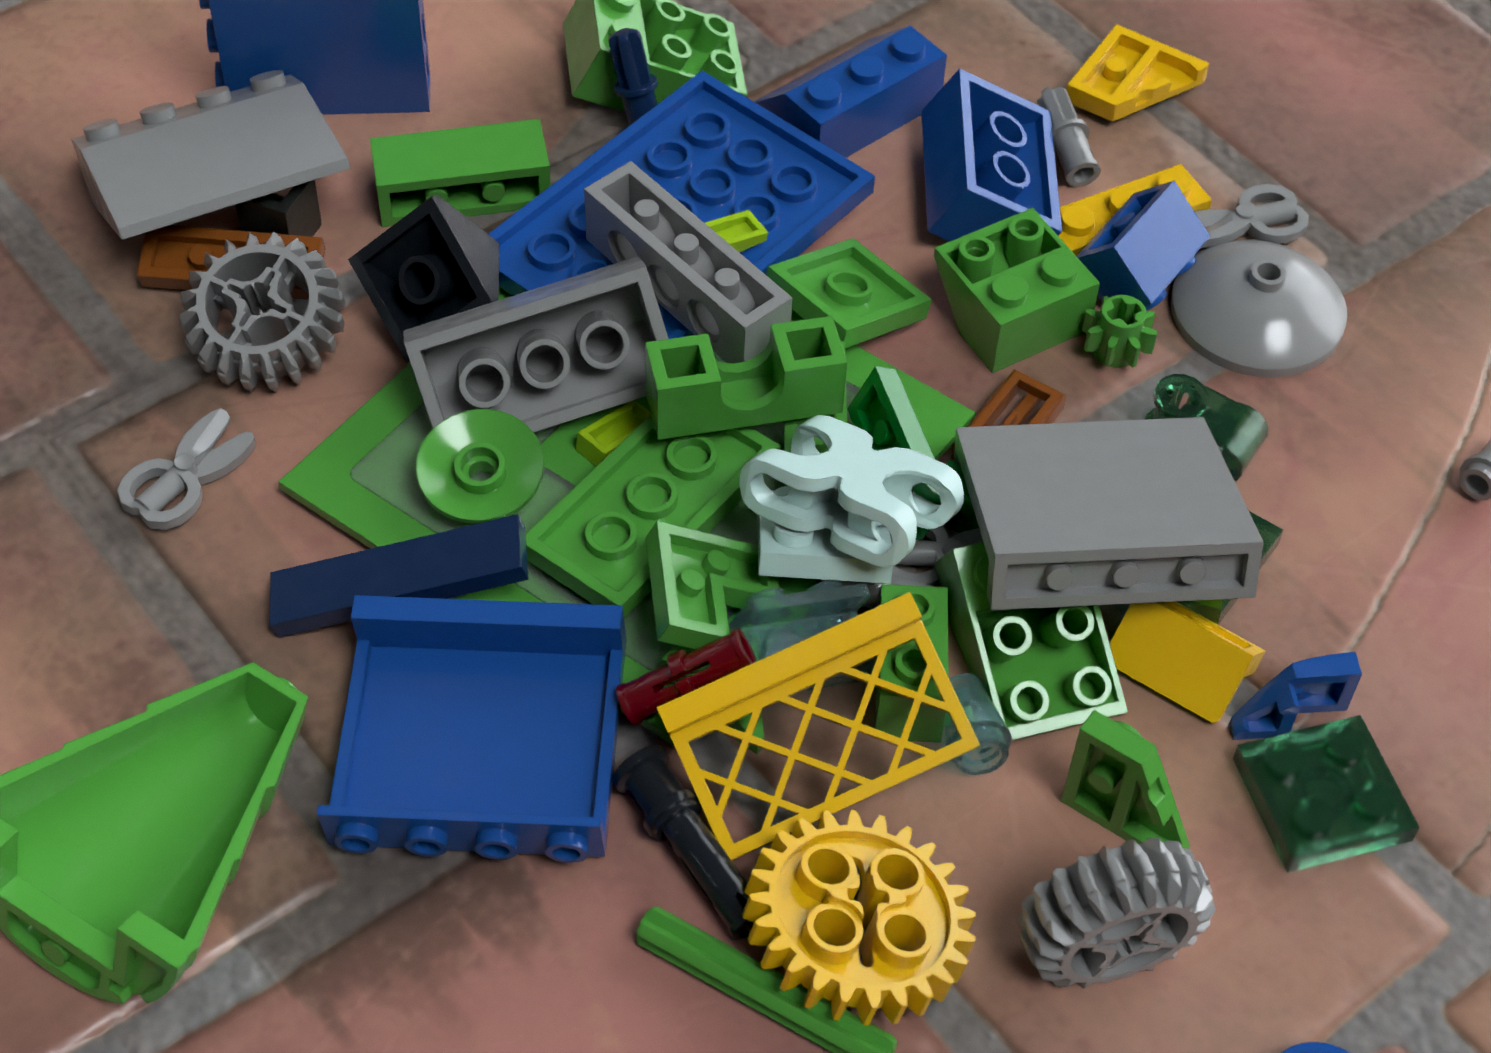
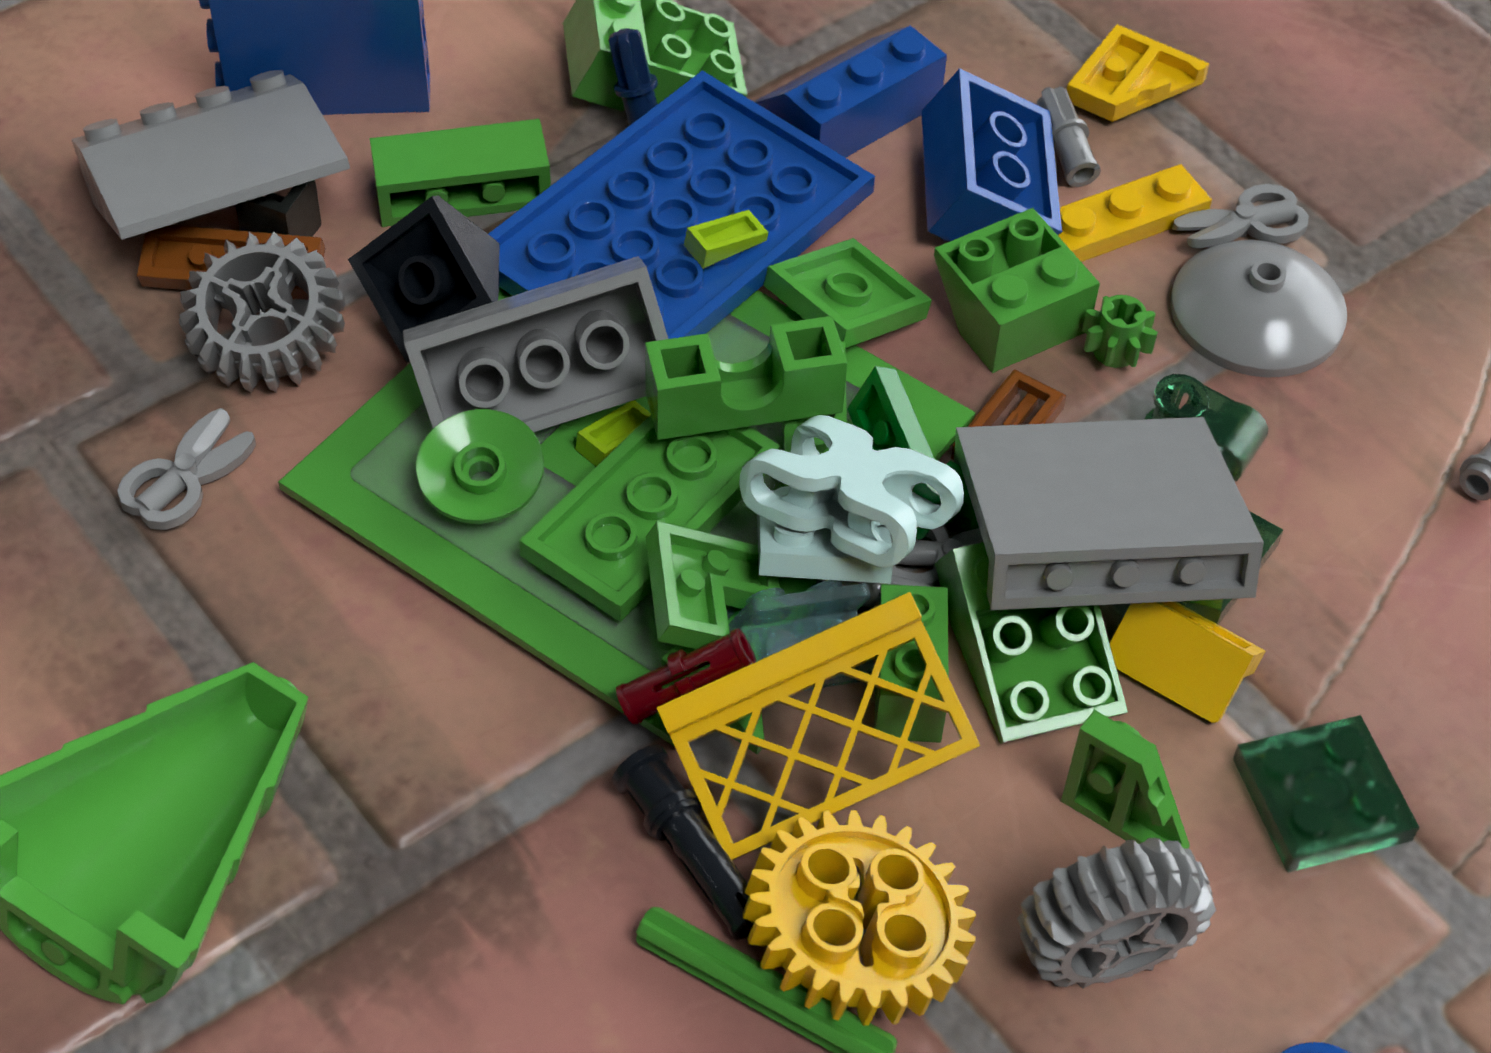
dark blue tile [270,514,529,638] -> none
blue panel [317,595,627,863] -> none
light grey brick [584,161,792,363] -> none
clear light blue cone [945,674,1012,775] -> none
brick [1077,181,1210,311] -> none
blue slope [1229,652,1362,740] -> none

